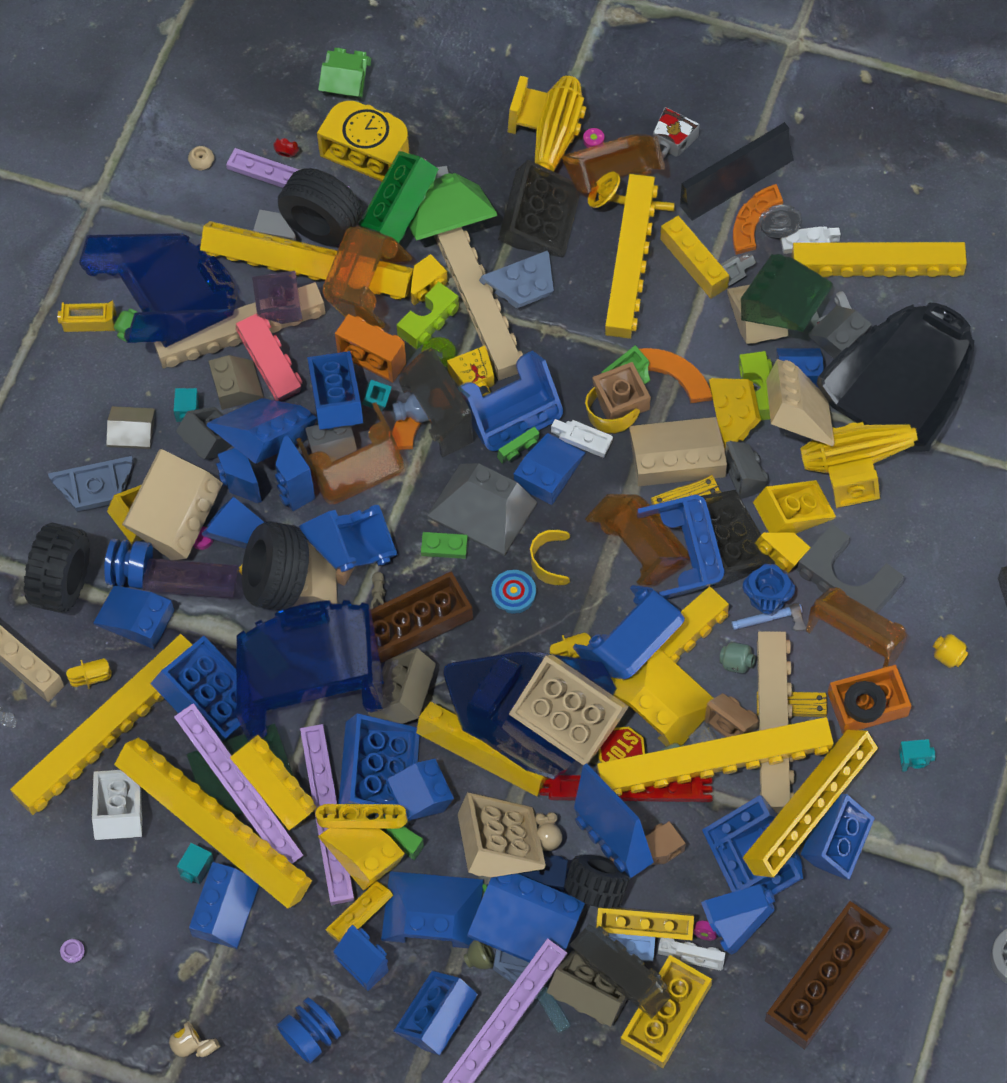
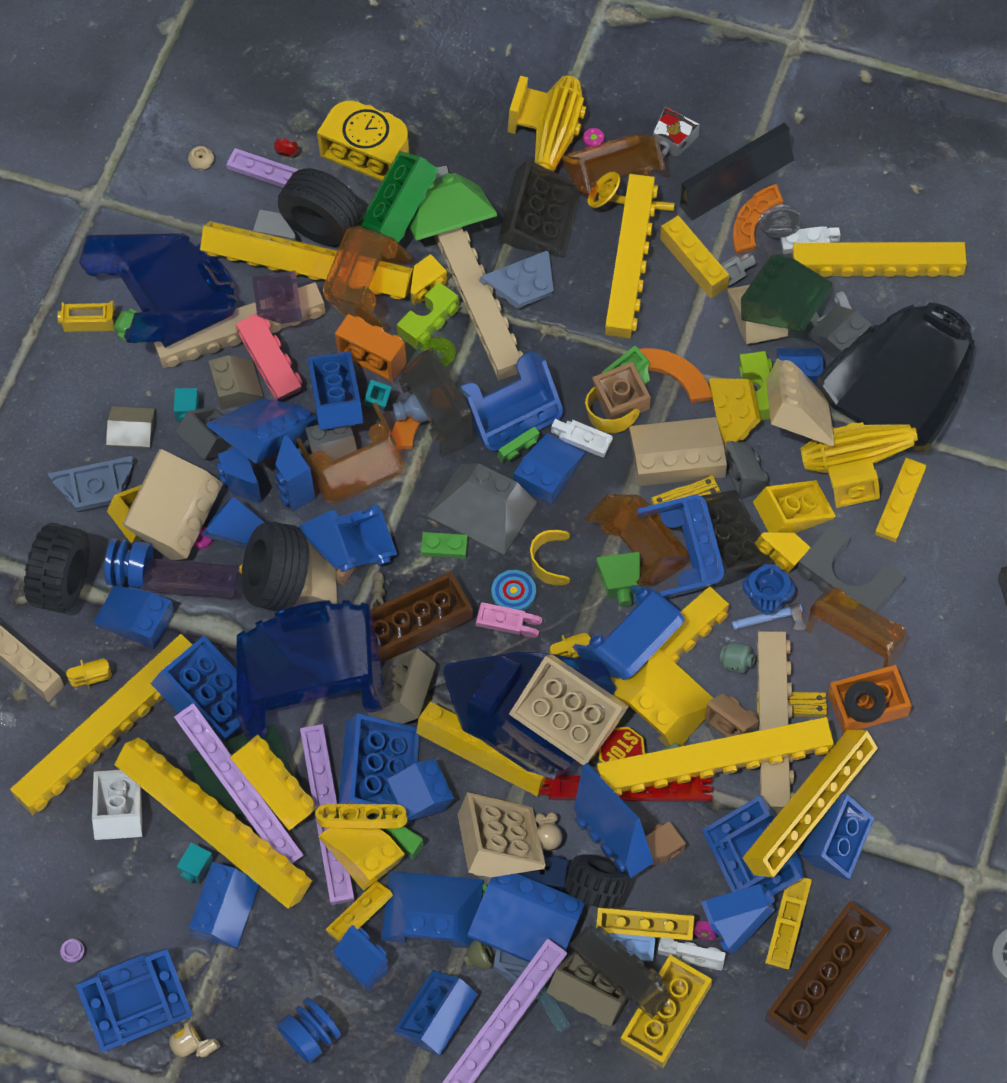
bright green piece [318,48,371,98] -> none
yellow torso [447,346,494,397] -> none
teal brick [899,739,935,772] -> none
yellow head [932,634,968,668] -> none
none -> blue slope [75,948,193,1053]
none -> bright pink hinge [476,603,542,638]
none -> bright green torso [596,552,640,607]
none -> yellow slope [765,877,812,970]
none -> yellow plate [875,458,927,543]

